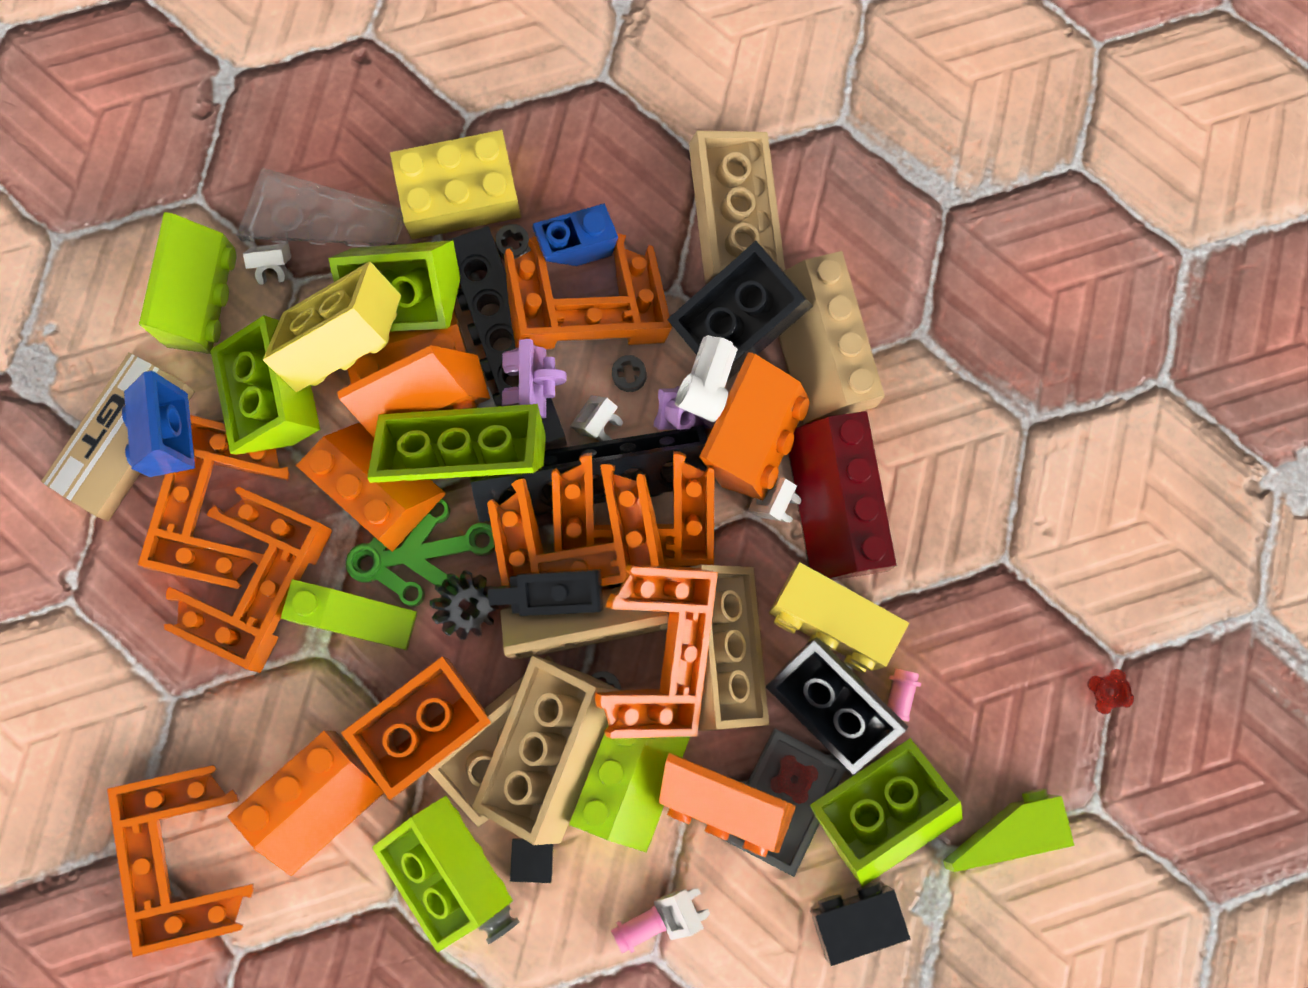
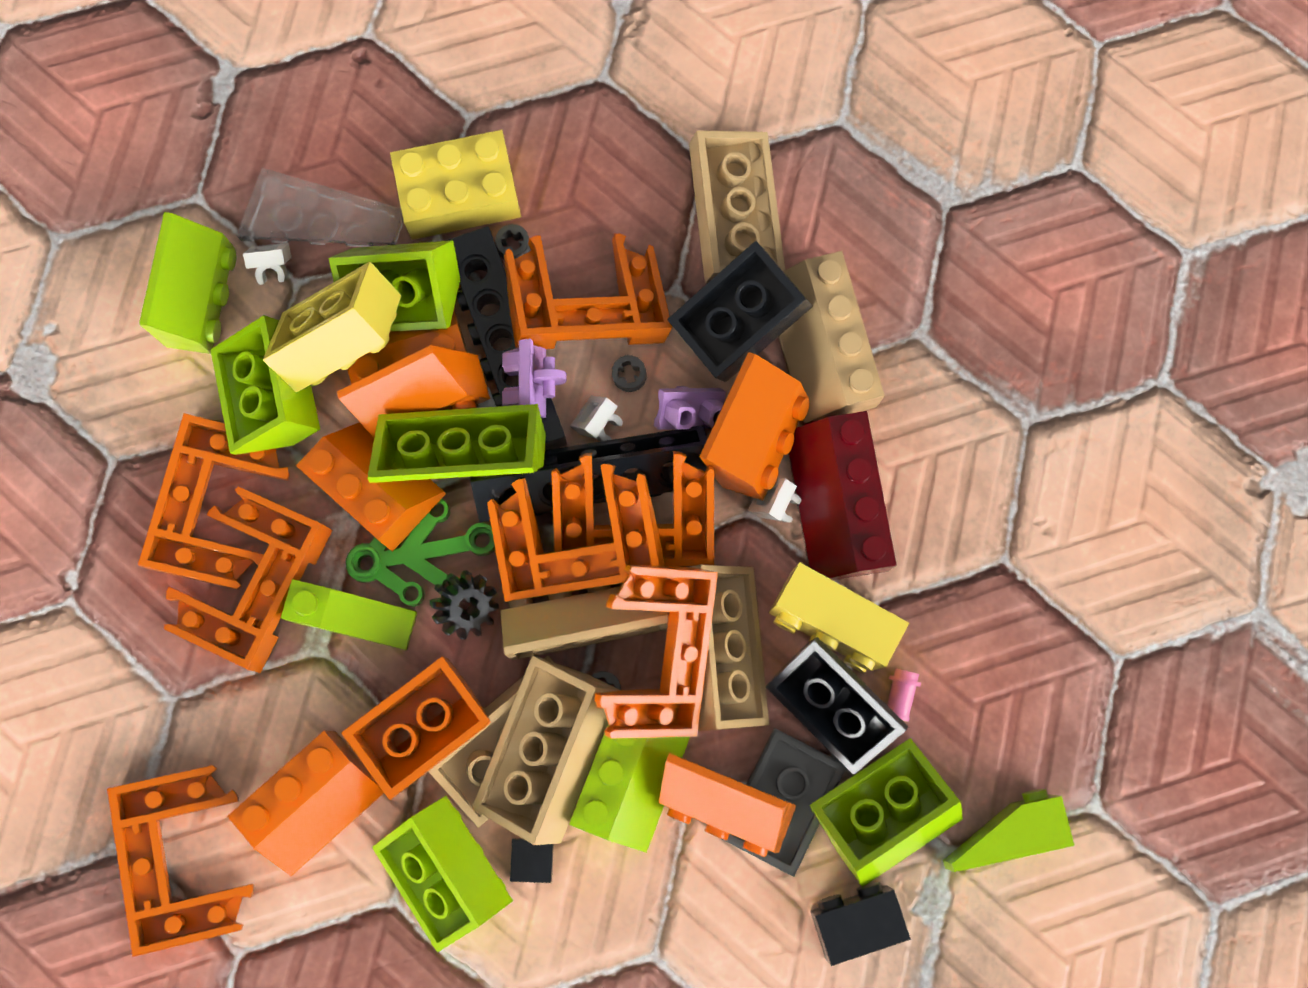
tan slope [41,353,195,522] -> none
blue slope [122,370,195,477] -> none
dark grey bush [478,905,520,944] -> none
black hinge [488,569,604,616] -> none
blue slope [532,203,618,266] -> none
bright pink pin [611,906,666,953] -> none
white tile [654,889,710,940] -> none
white piece [675,335,737,422] -> none
clear red plate [770,755,818,804] -> none
clear red plate [1087,669,1134,714] -> none

